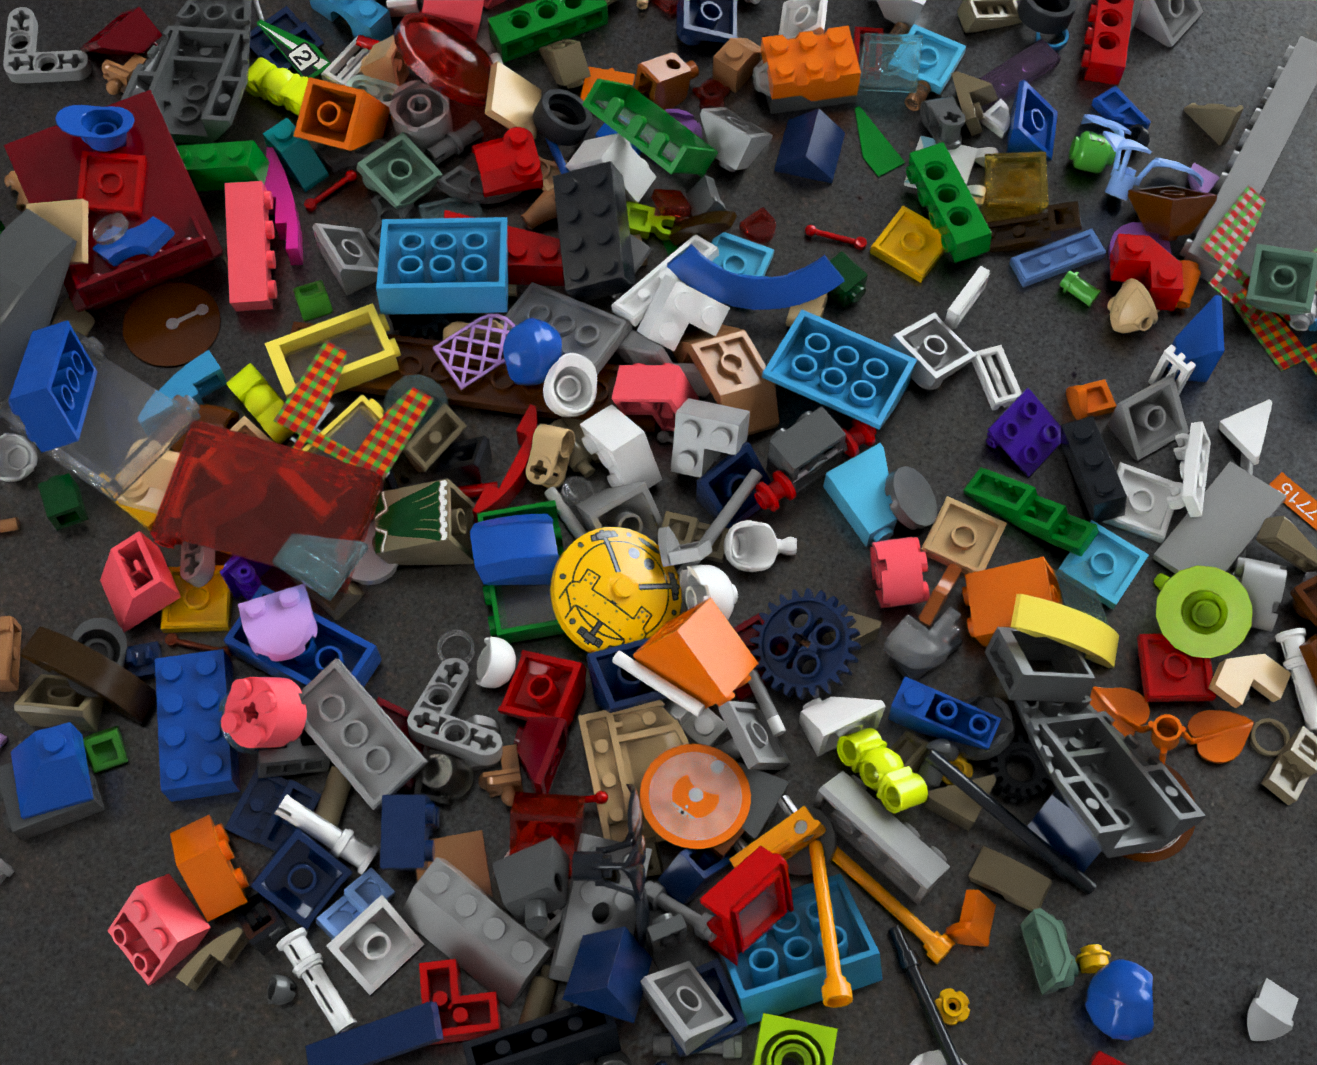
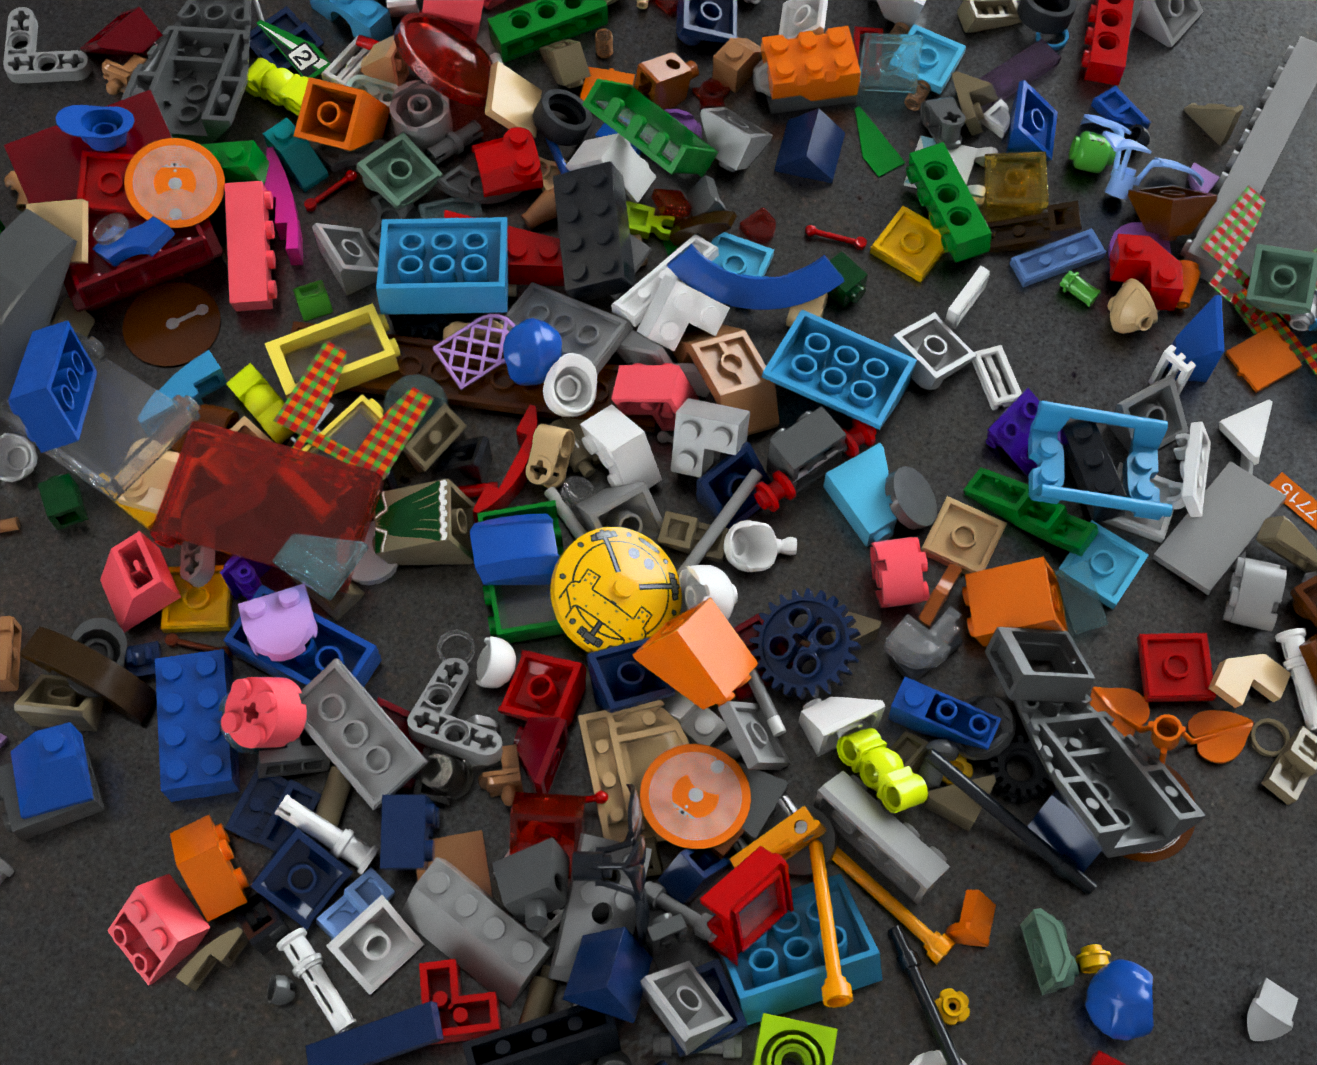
bright green slope [83,725,128,773] -> none
white bar [612,651,705,717] -> none
light grey tile [658,526,713,567] -> none
dark tan slope [968,846,1052,911] -> none
light yellow slope [1011,594,1119,668] -> none
orange tile [1066,379,1117,420] -> none
lime piece [1153,565,1253,658] -> none
none -> orange piece [124,138,225,228]
none -> medium nougat piece [595,28,613,58]
none -> dark azure piece [1028,400,1173,520]
none -> orange piece [1225,326,1302,393]

